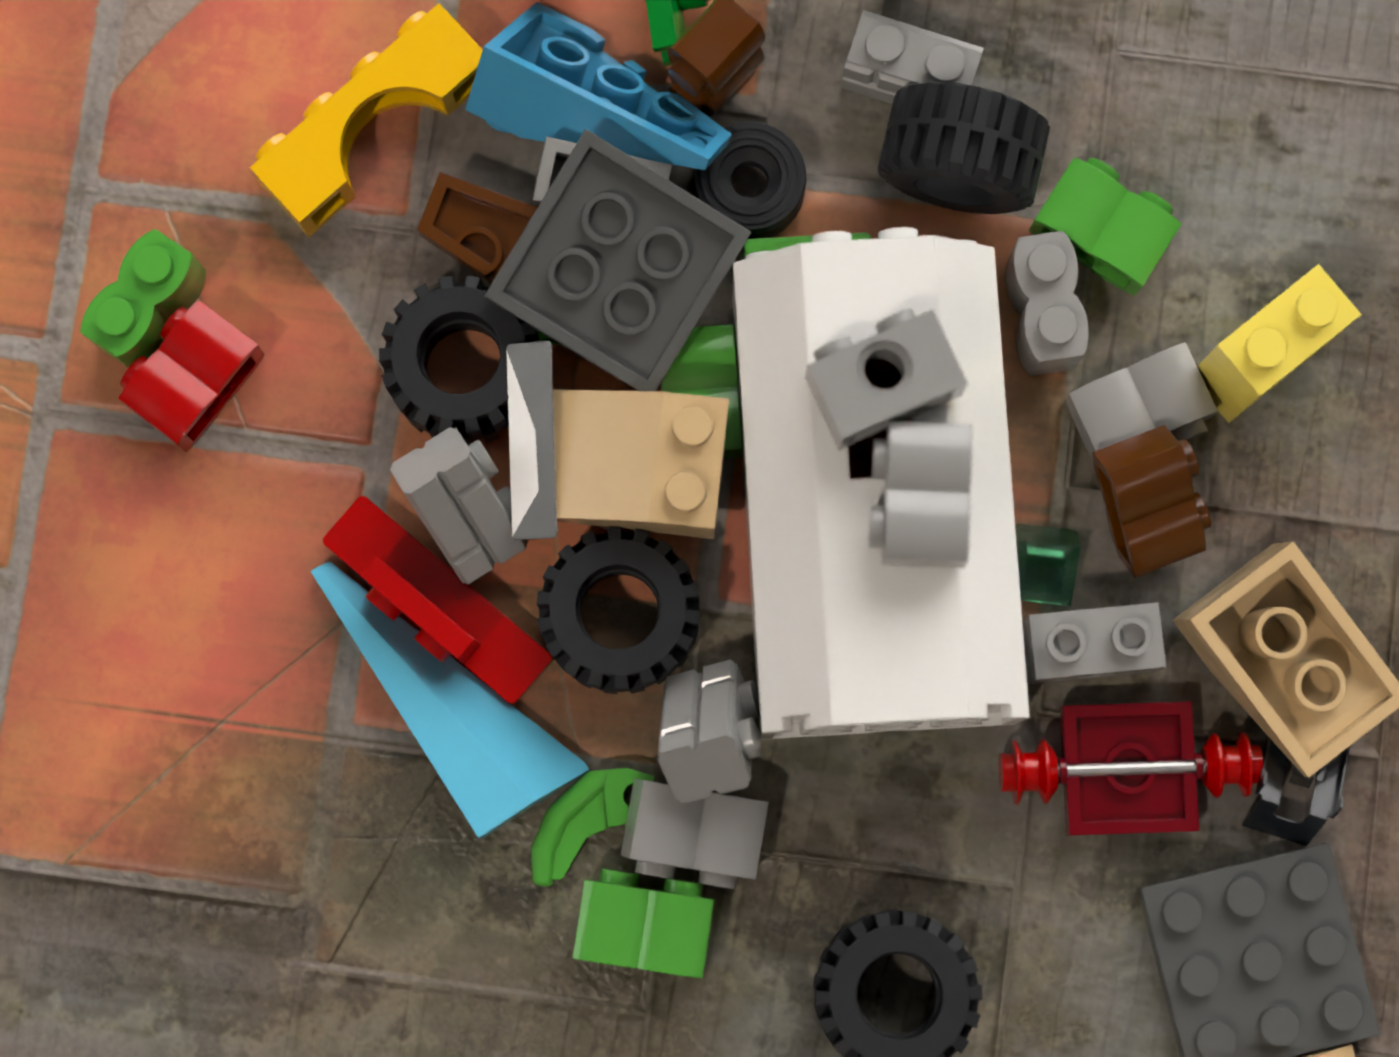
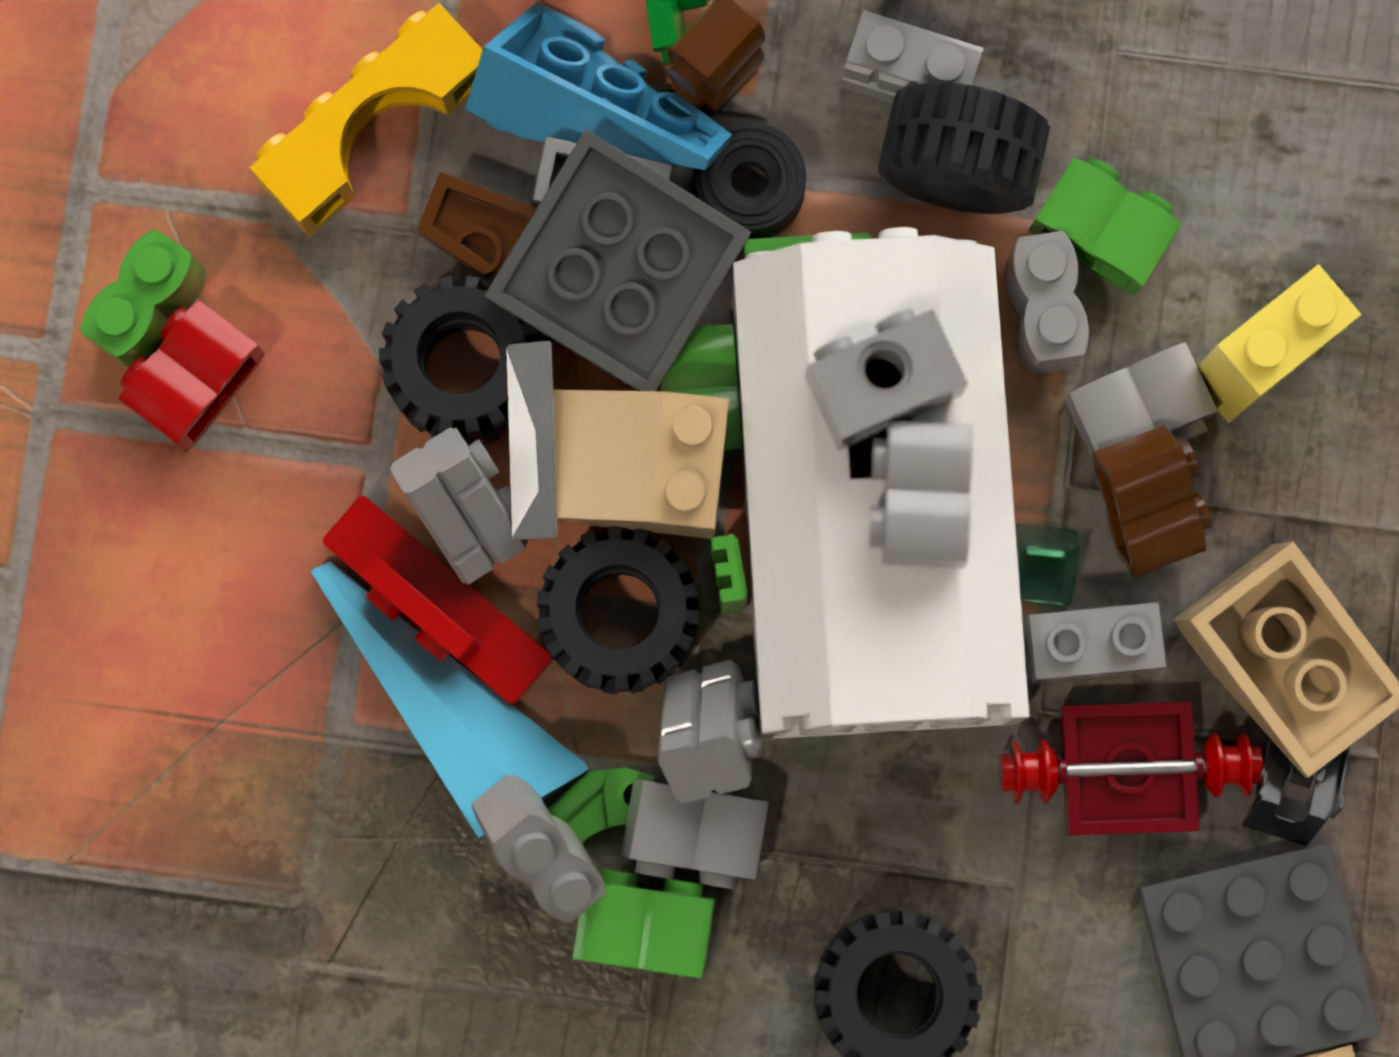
none -> light grey brick [472,774,606,923]
none -> bright green tile [711,534,747,616]

